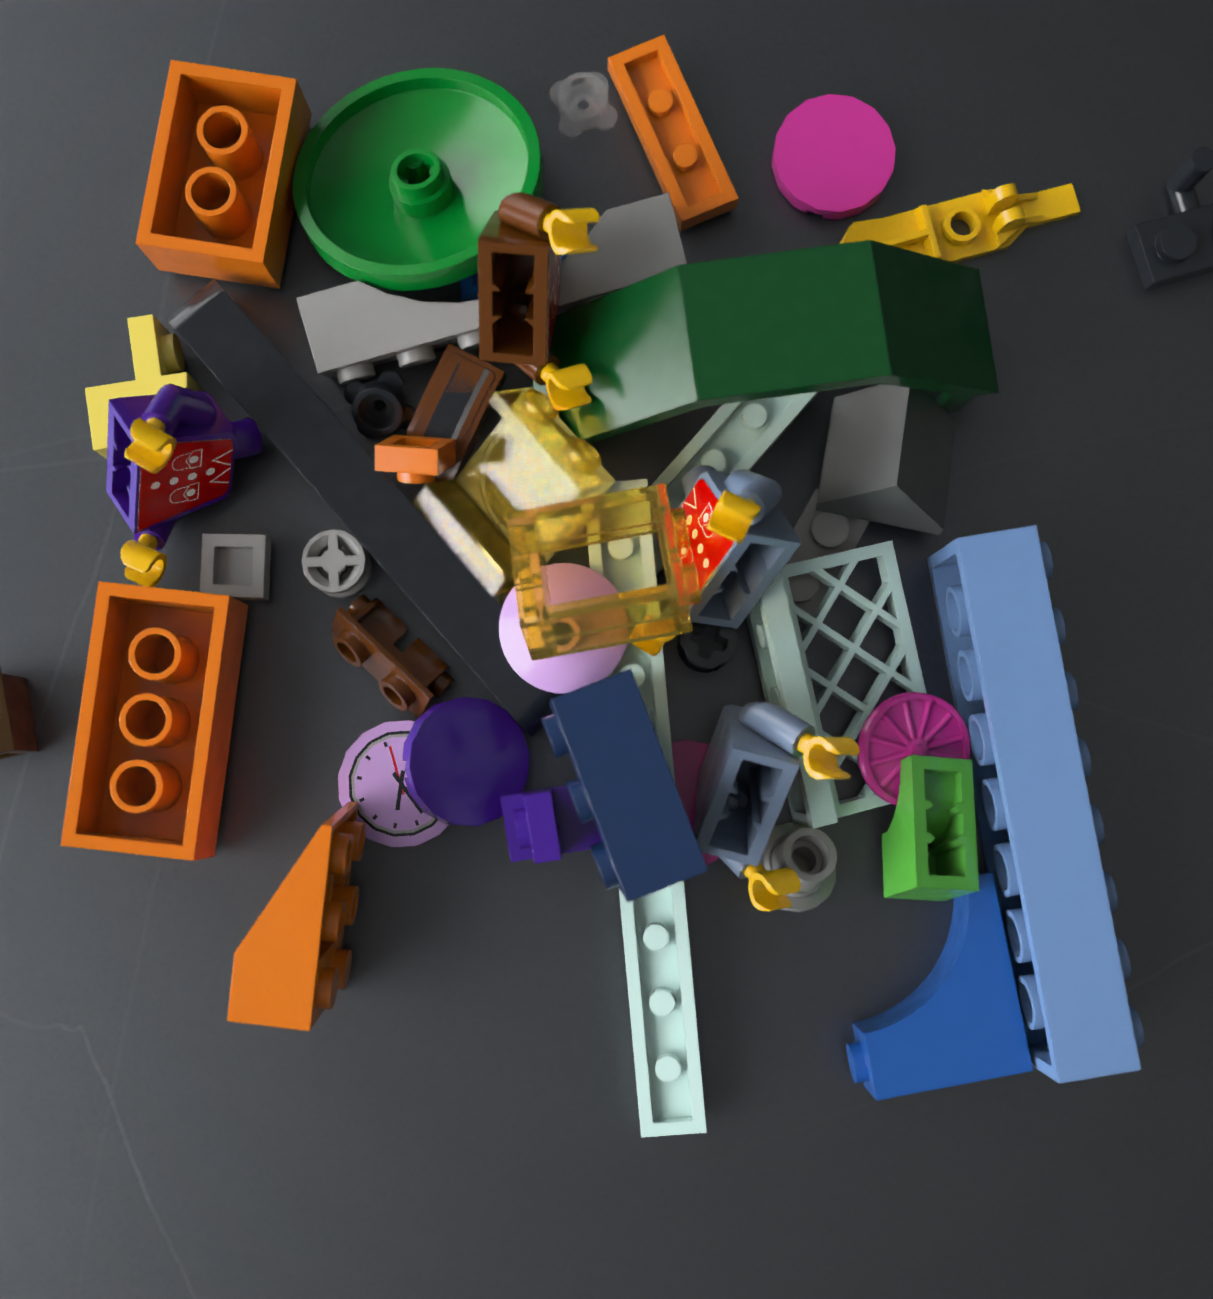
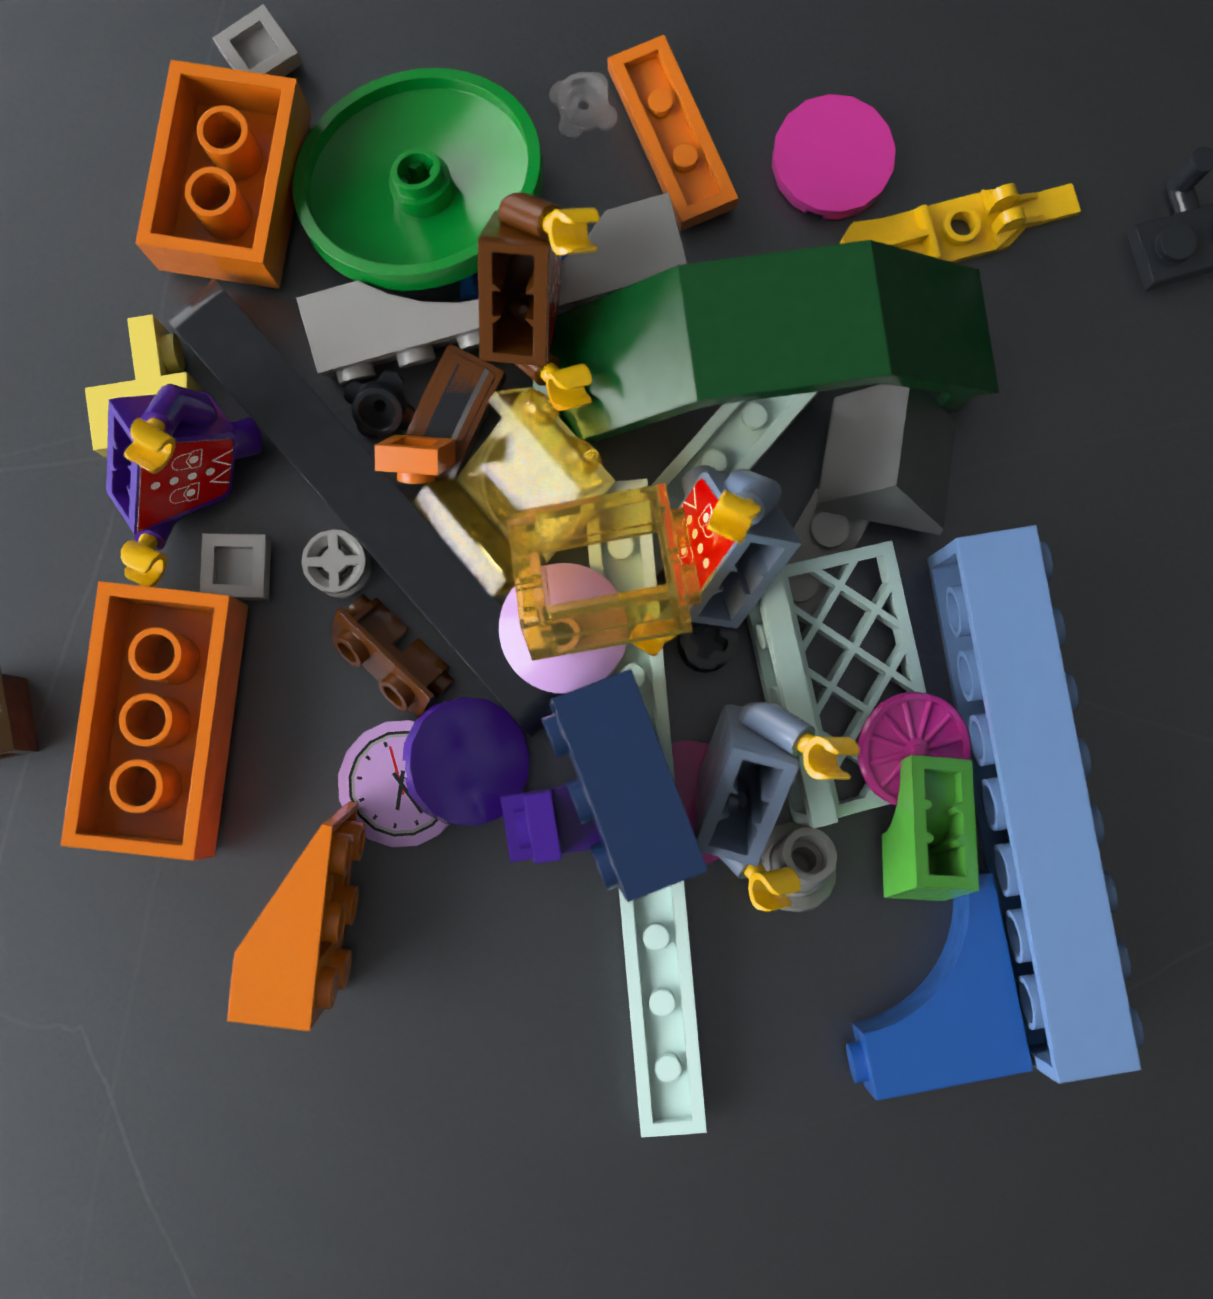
none -> light grey plate [212,4,303,77]

